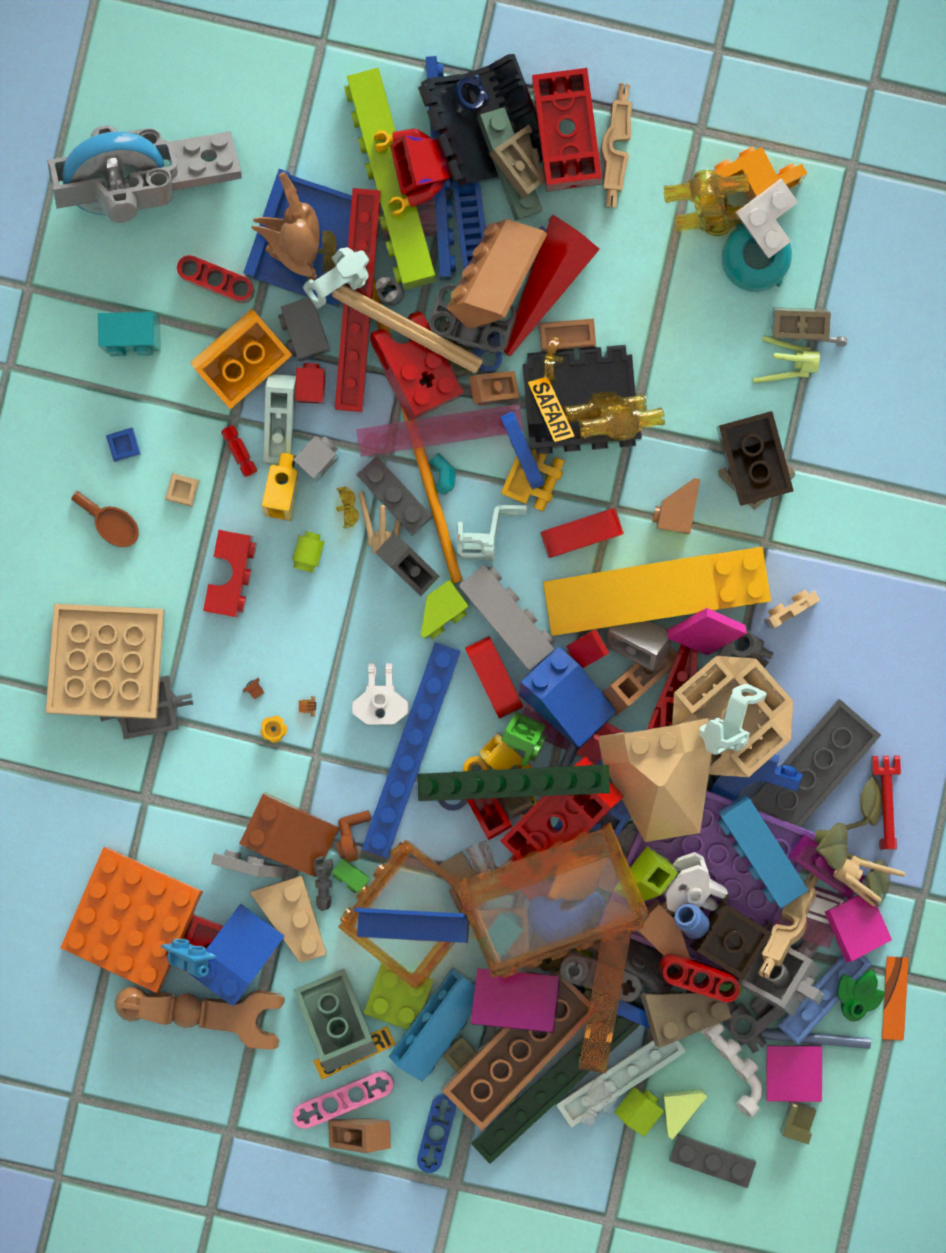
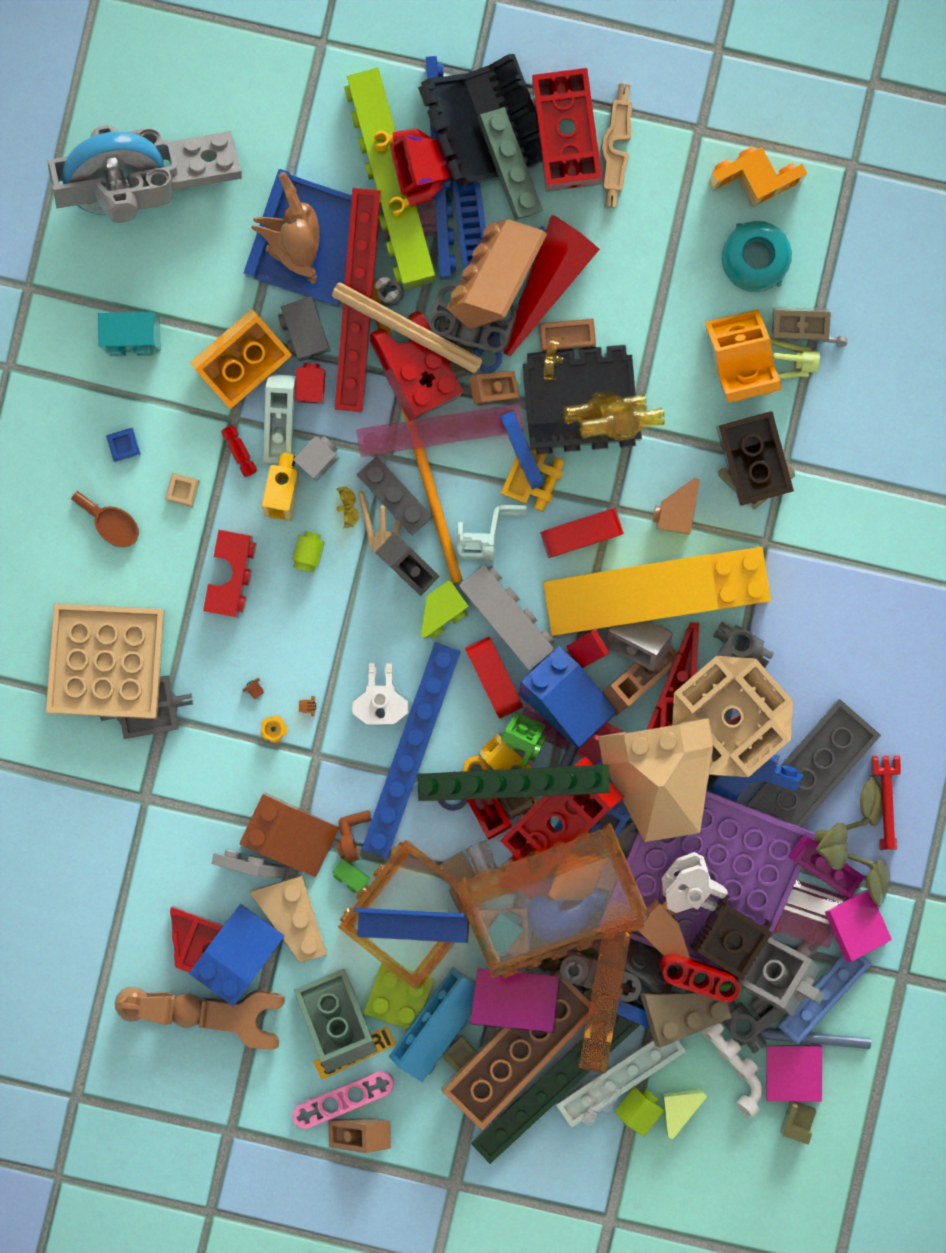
orange plate [60,847,203,993] -> none
dark azure hinge [161,939,216,978] -> none
red beam [177,255,255,304] -> none
light aqua piece [303,247,369,309] -> none
dark grey piece [314,856,333,911] -> none
clear yellow piece [318,231,337,272] -> none
blue beam [417,1093,456,1173] -> none
teal arm [429,453,456,495] -> none
dark blue piece [454,75,490,111] -> none
dark tan wing [489,125,545,199] -> none
sticker [528,377,574,442] -> none
lime slope [614,846,678,905] -> none
clear yellow piece [663,170,749,236] -> none
dark pink tile [667,608,747,655] -> none
dark grey plate [669,1134,757,1188] -> none
medium blue brick [674,904,709,939] -> none
light aqua piece [699,684,767,755] -> none
dark azure brick [718,793,809,908] -> none
white plate [735,179,798,258] -> none
tan piece [758,872,819,978] -> none
tan wing [765,589,820,628] -> none
tan plant [833,855,905,906] -> none
green plate [837,969,884,1022] -> none
orange sticker [882,956,909,1040] -> none
none -> light orange bracket [705,309,782,403]

